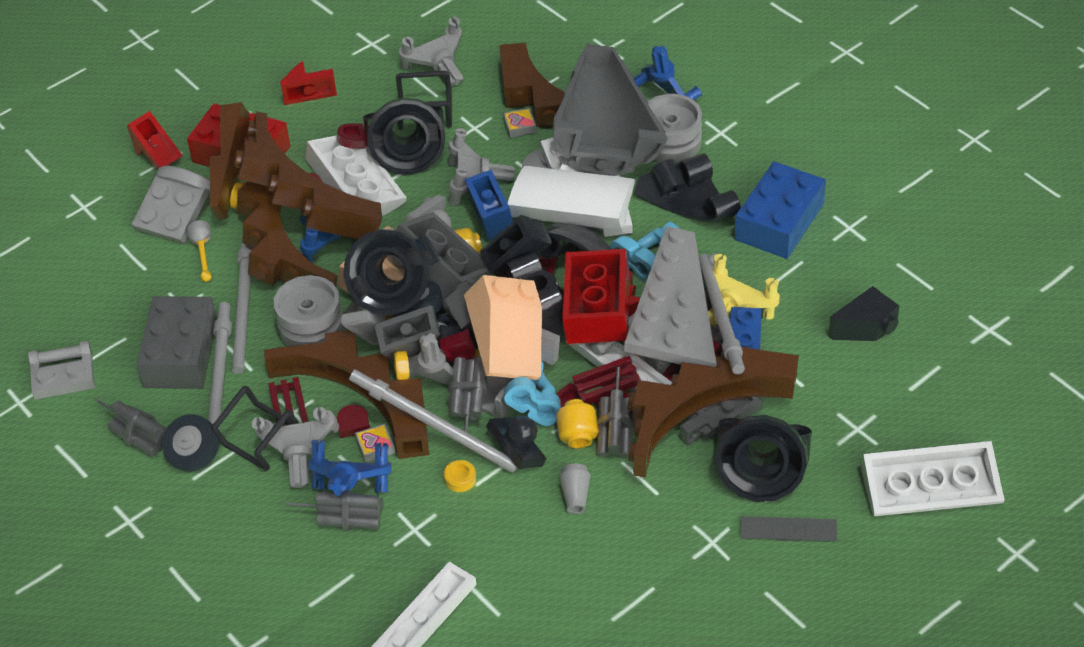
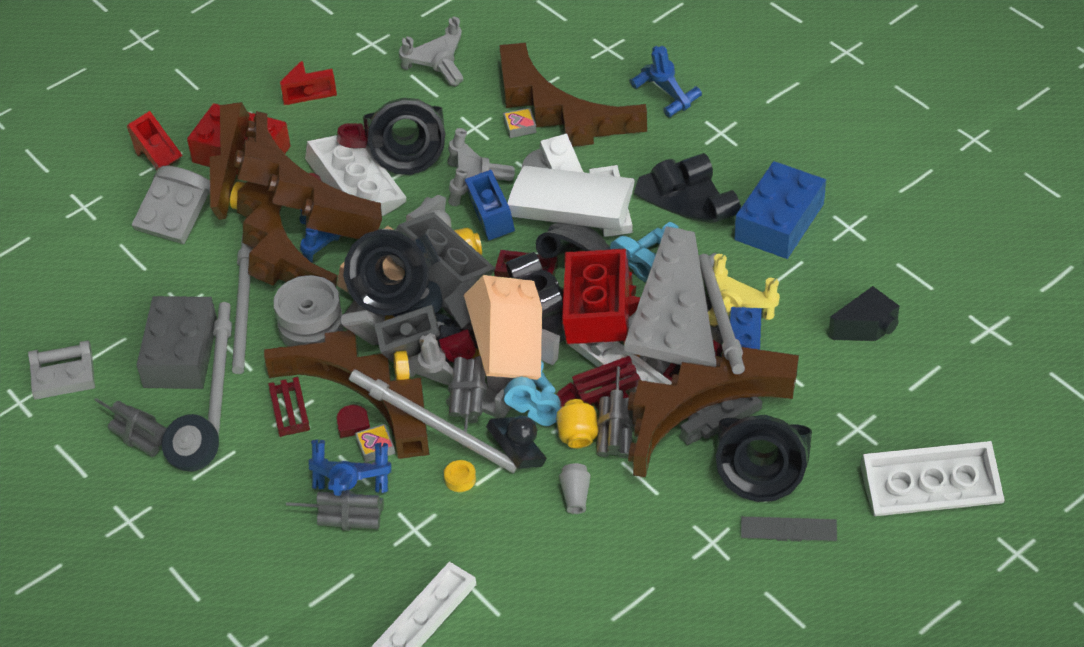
hinge [187,220,212,282] -> none
black piece [212,386,299,471] -> none
light grey axle [252,407,339,488] -> none
black piece [396,71,452,130] -> none
black brick [480,215,552,278] -> none
dark grey cone [553,44,667,176] -> none
light grey wheel [648,94,702,163] -> none

